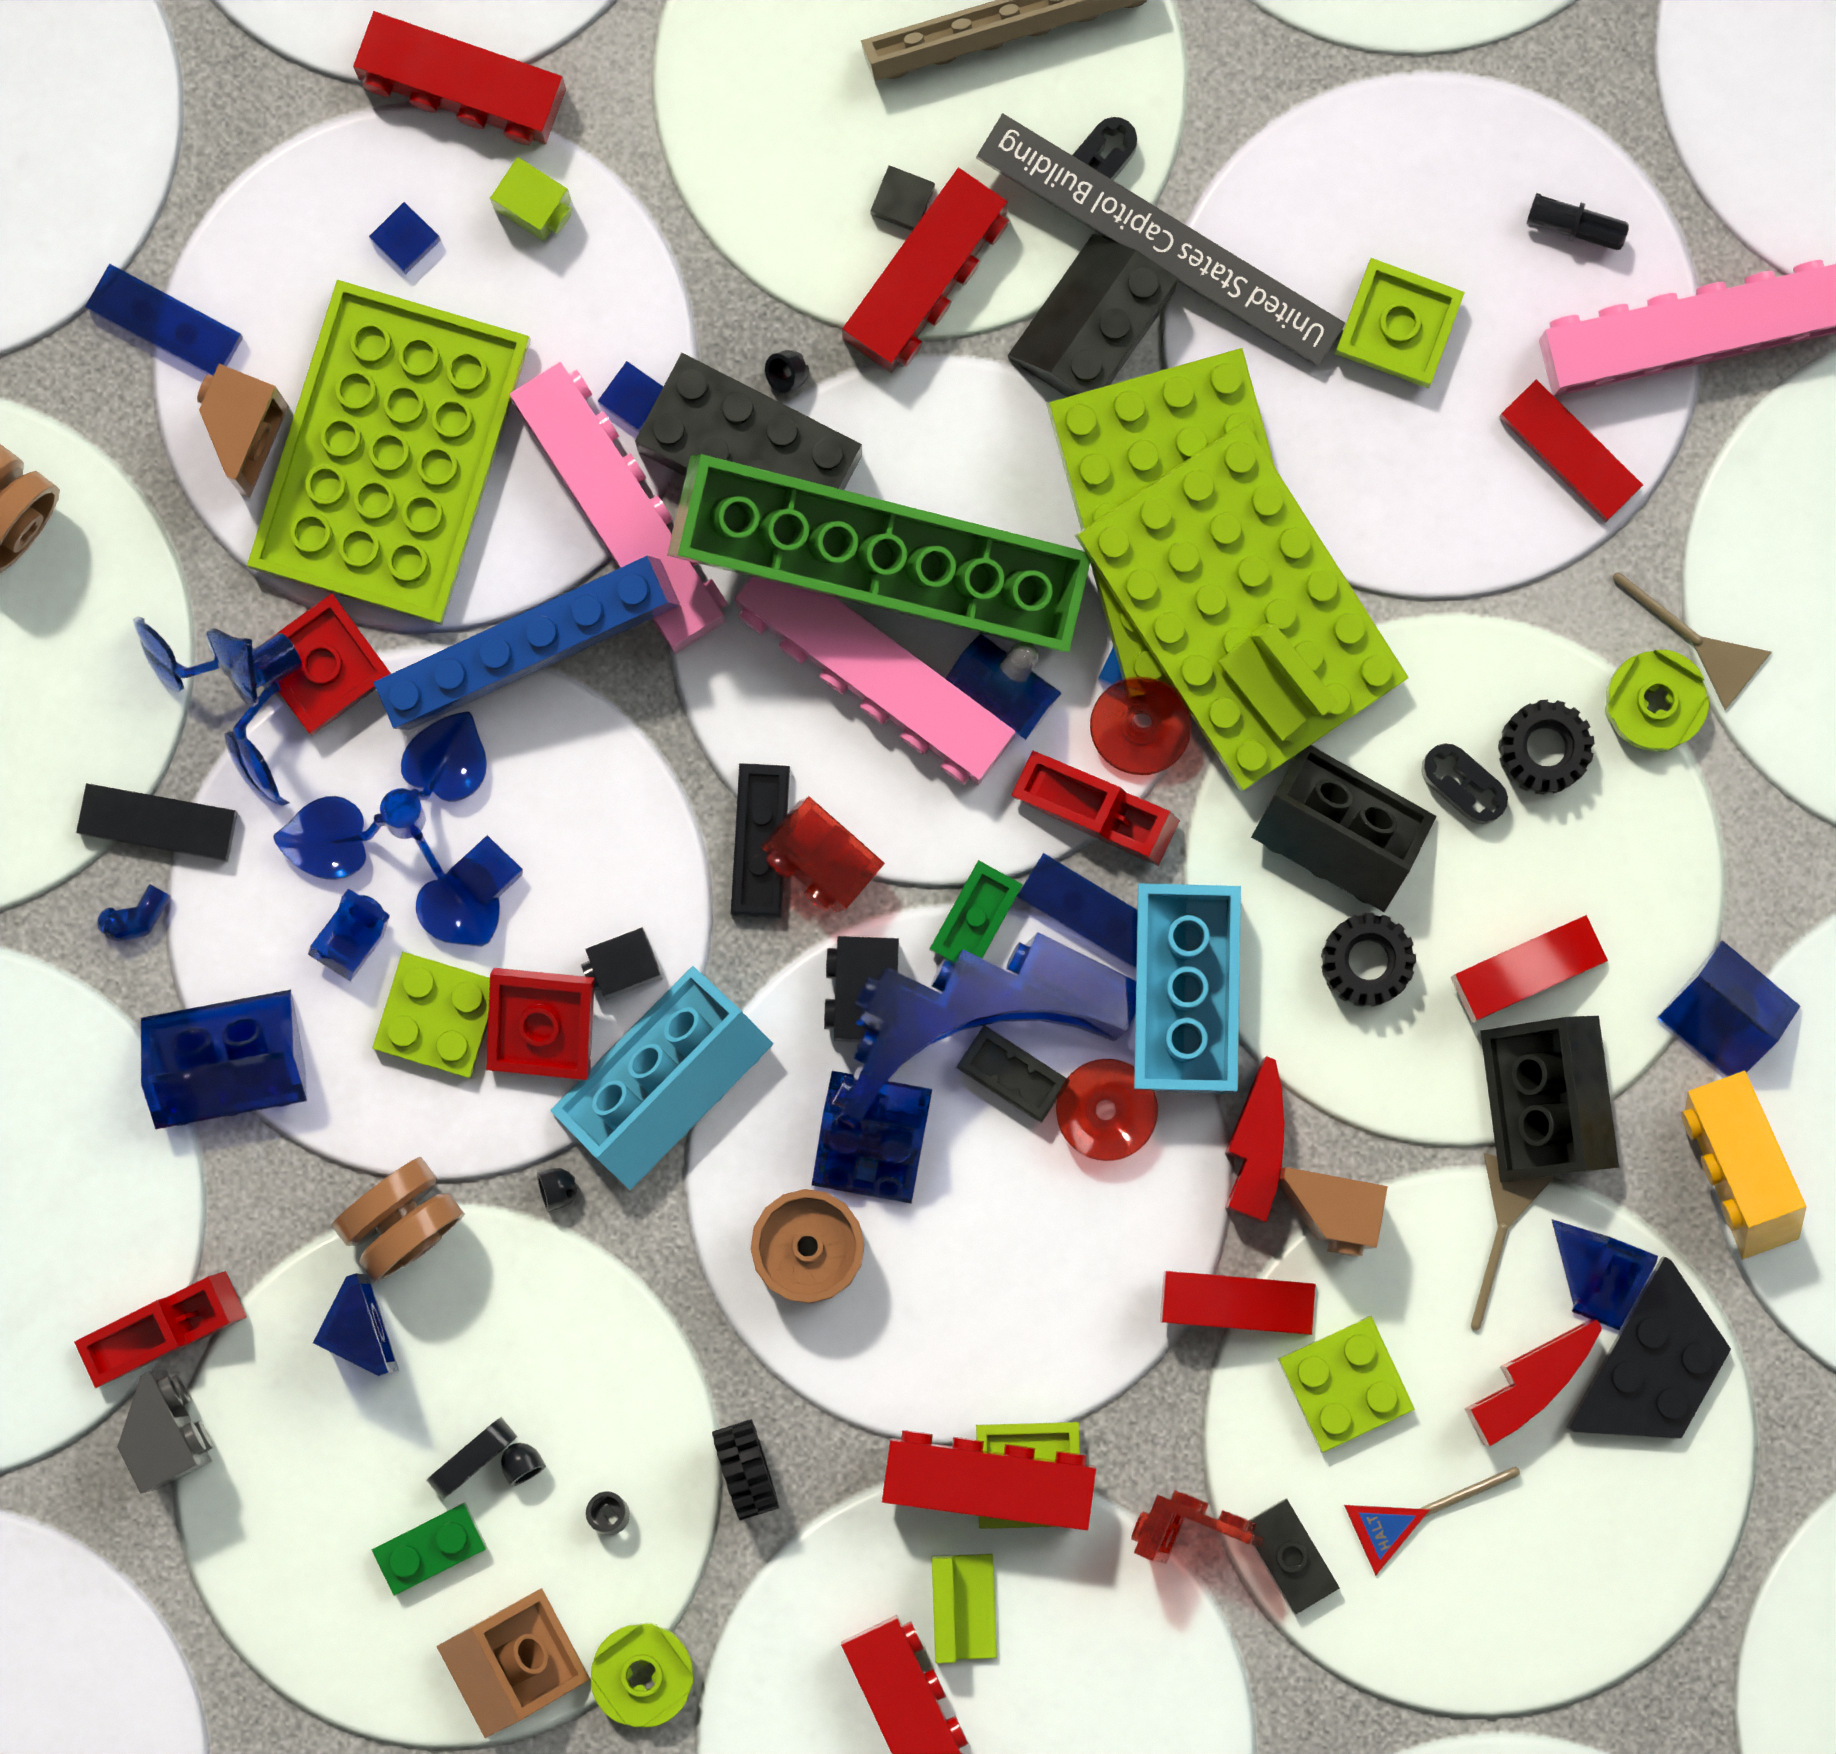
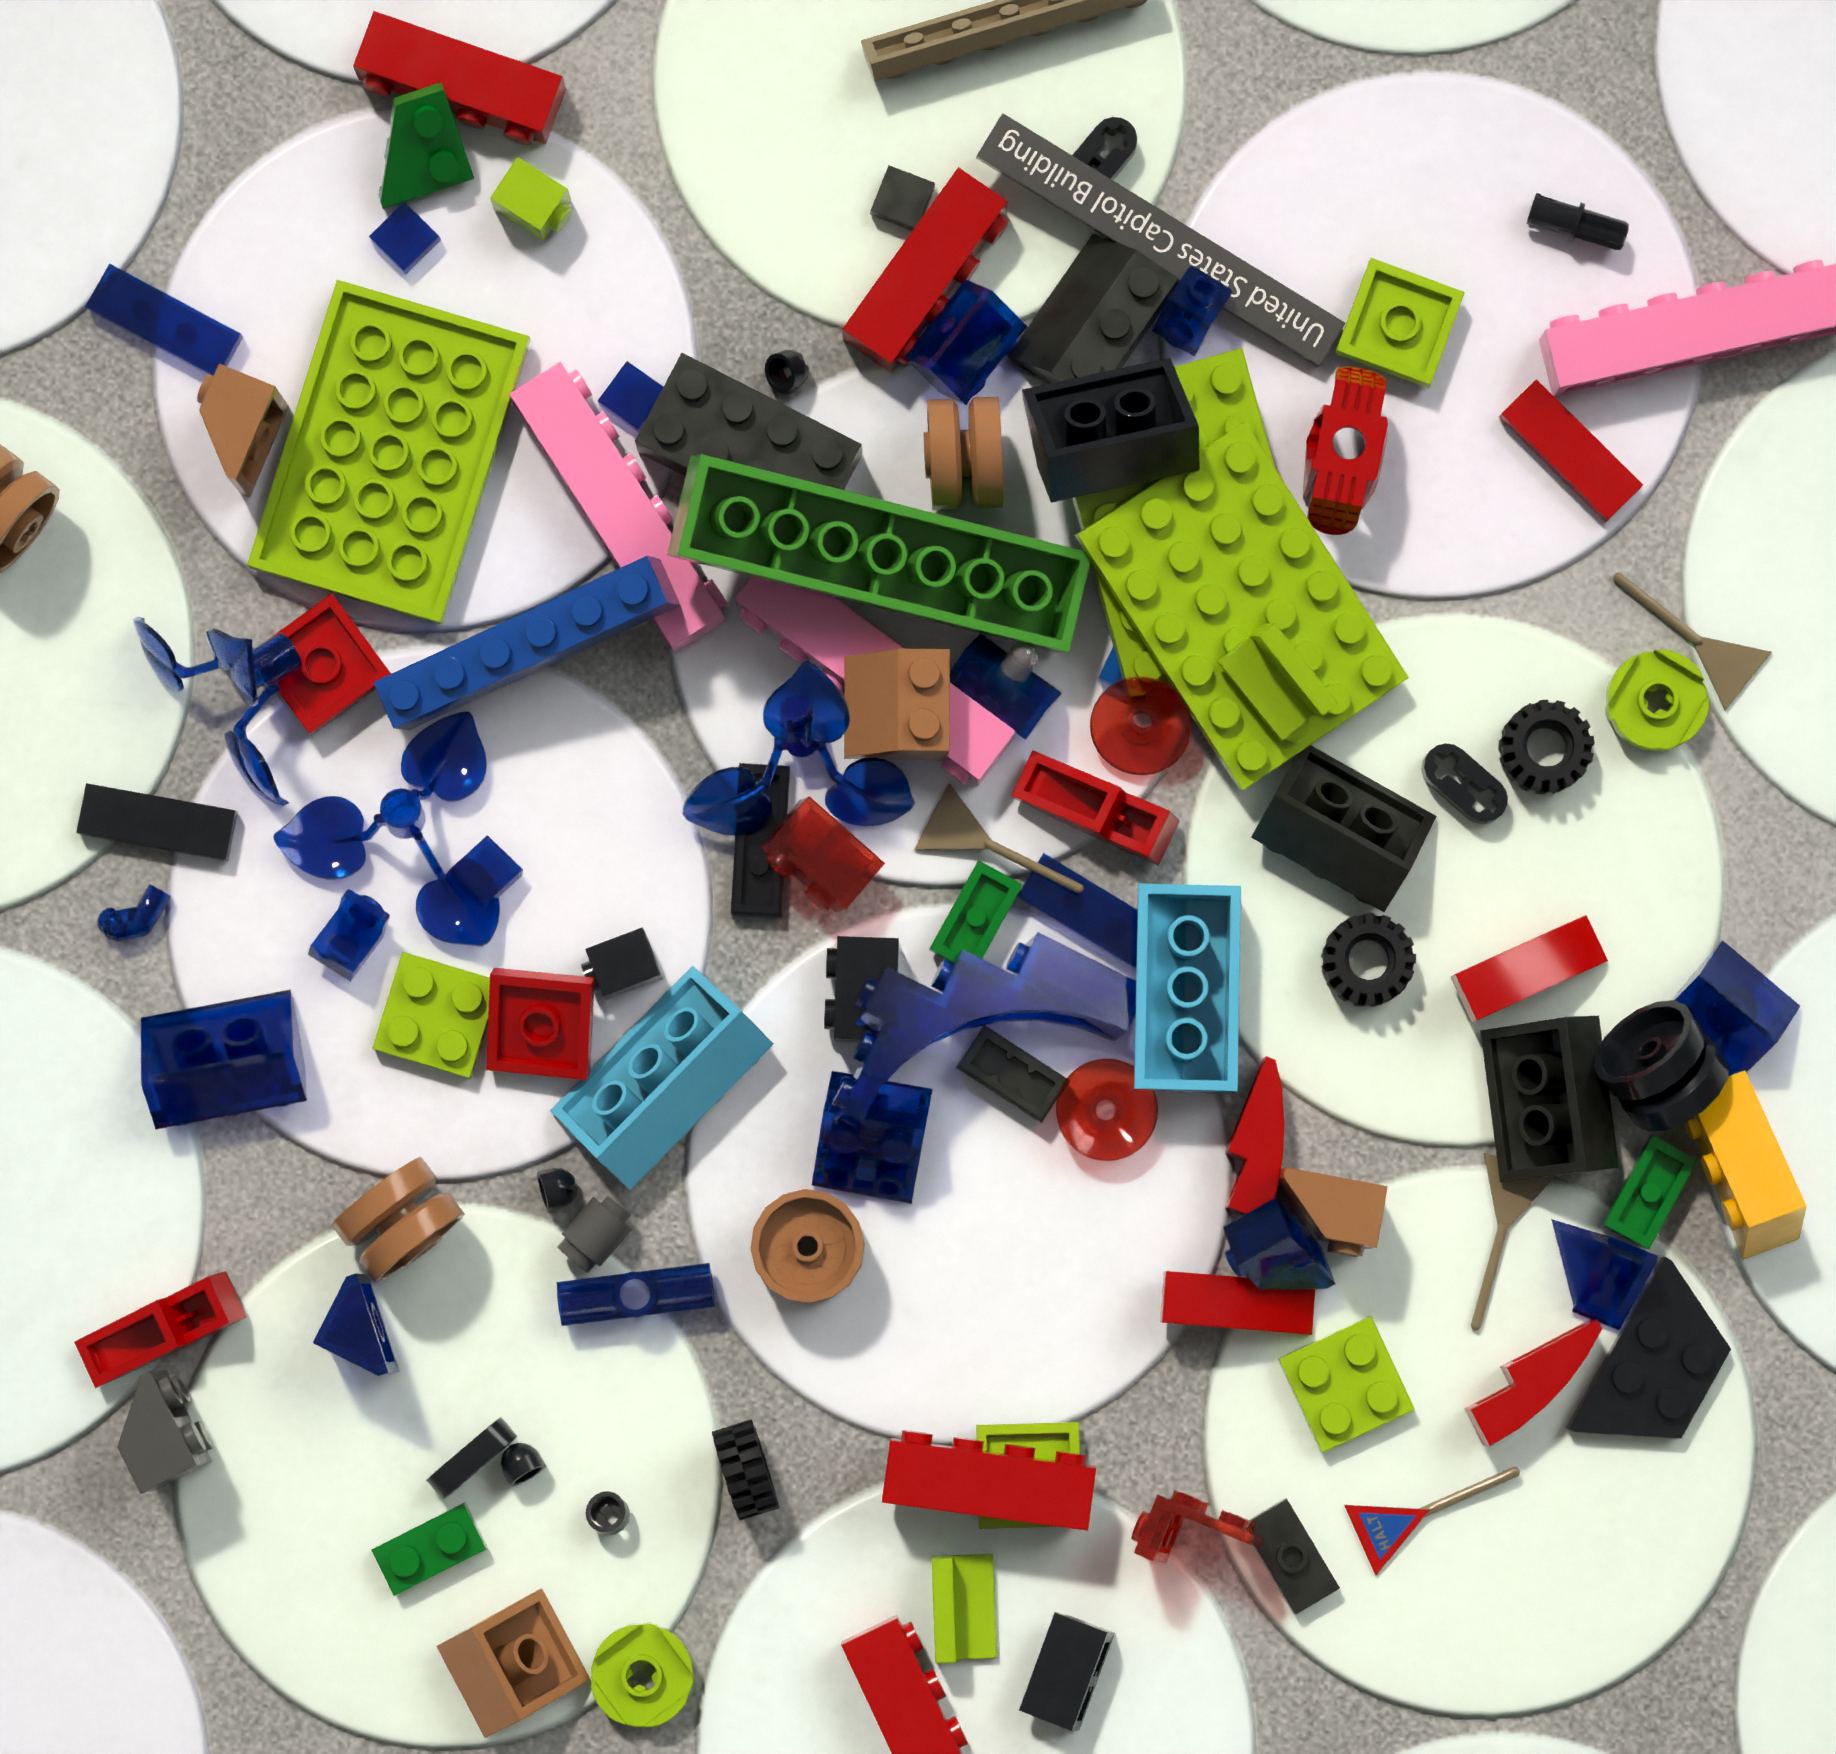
none -> green wing [378,82,474,209]
none -> clear blue piece [556,1263,715,1326]
none -> dark grey brick [557,1195,632,1273]
none -> clear blue plant [682,660,915,836]
none -> medium nougat slope [844,648,950,760]
none -> clear blue brick [904,279,1027,405]
none -> dark tan piece [914,783,1084,894]
none -> medium nougat wheel [923,396,1004,511]
none -> black hinge [1019,1612,1115,1731]
none -> black slope [1022,358,1200,503]
none -> clear blue bracket [1152,266,1232,357]
none -> clear blue slope [1223,1197,1336,1290]
none -> red piece [1303,367,1389,535]
none -> black wheel [1594,1000,1729,1132]
none -> green plate [1601,1135,1698,1250]

